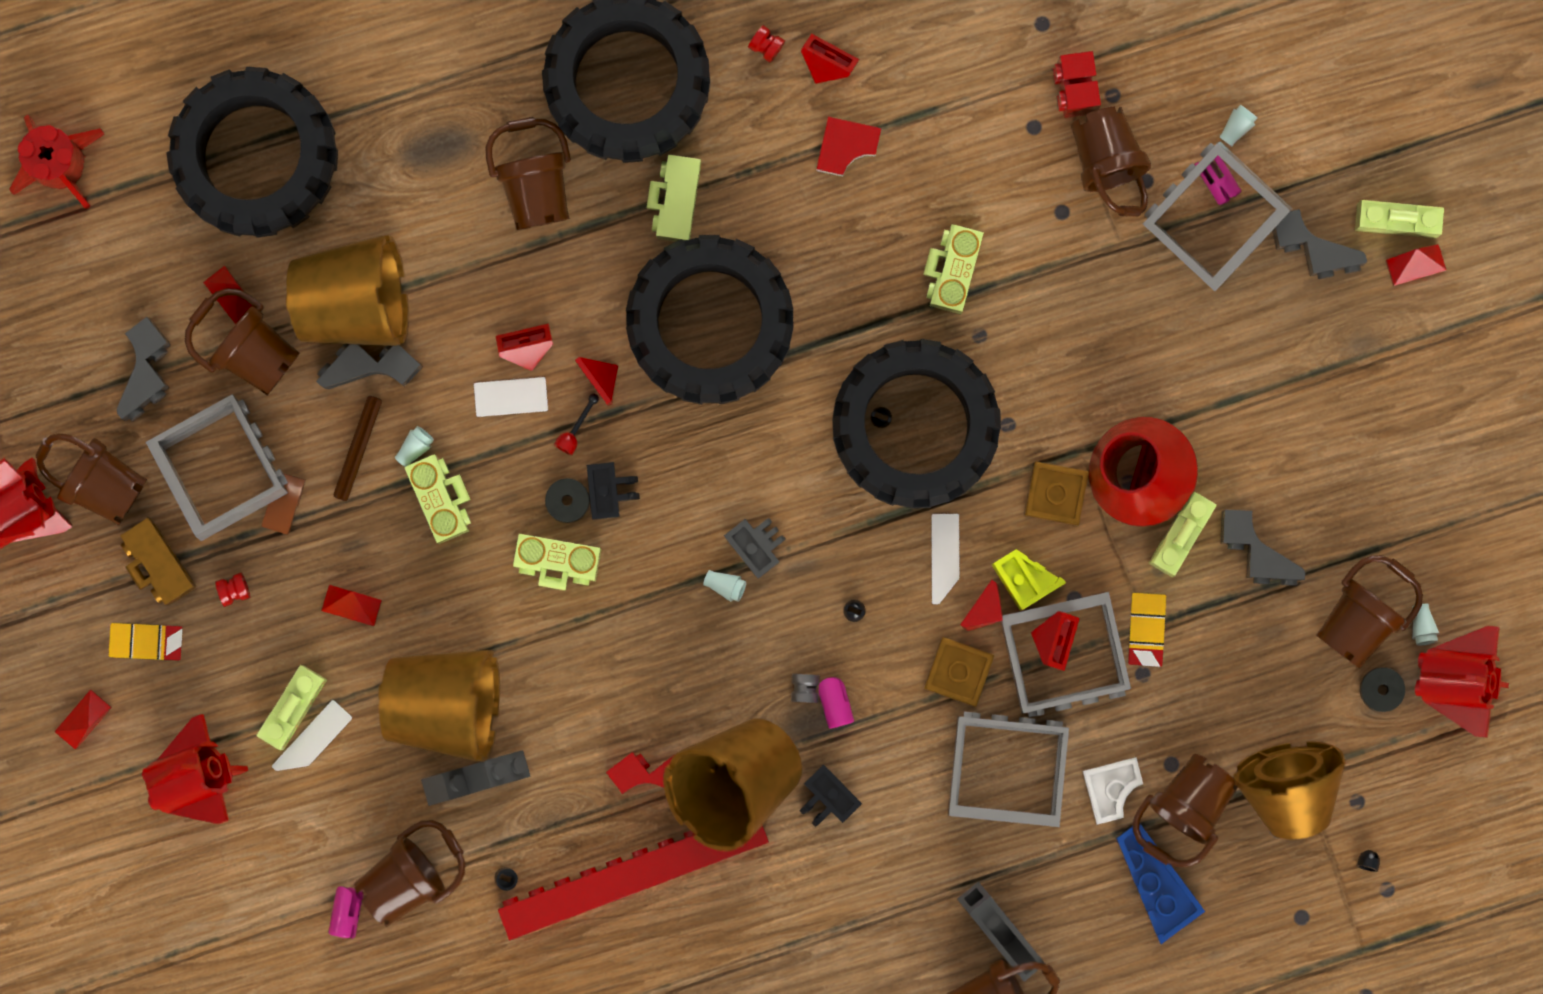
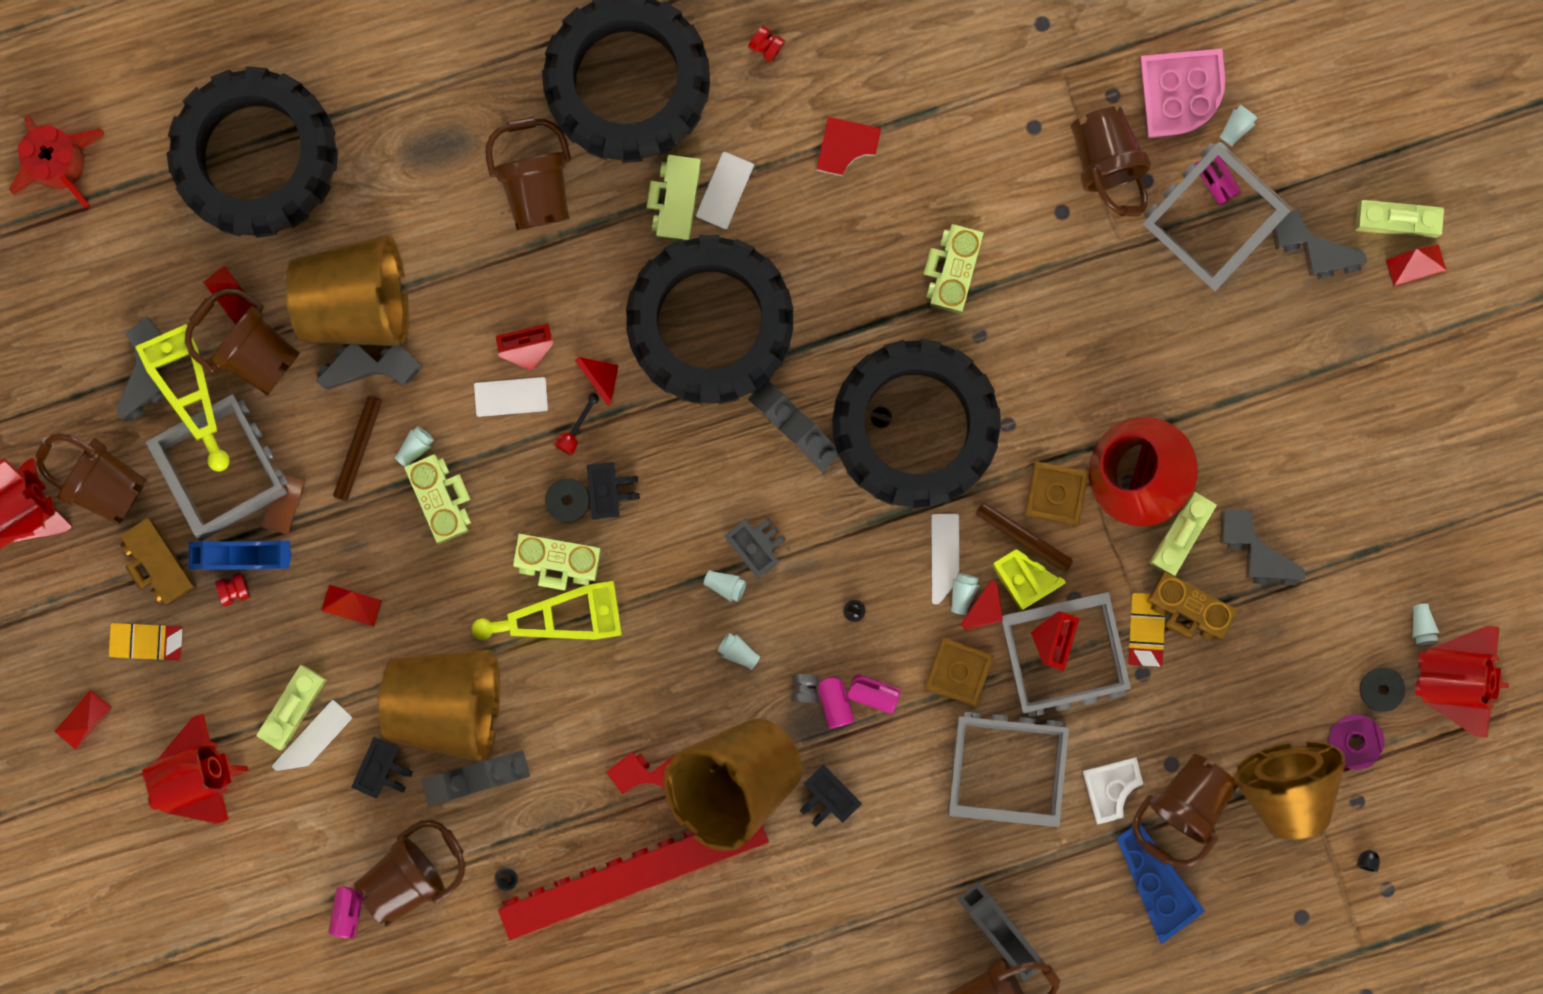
red slope [801,34,859,84] -> none
red piece [1053,51,1101,118] -> none
reddish brown piece [1316,555,1423,669] -> none
none -> neon yellow plate [135,324,230,472]
none -> blue arch [189,541,292,570]
none -> black hinge [351,737,413,799]
none -> neon yellow plate [471,581,623,640]
none -> white sticker [696,152,754,229]
none -> light aqua cone [717,633,760,670]
none -> dark grey arch [748,381,838,473]
none -> dark pink arm [848,674,901,714]
none -> light aqua cone [951,573,980,615]
none -> reddish brown axle [976,503,1073,572]
none -> bright pink plate [1140,49,1225,139]
none -> pearl gold piece [1146,572,1238,642]
none -> magenta plate [1328,714,1384,770]

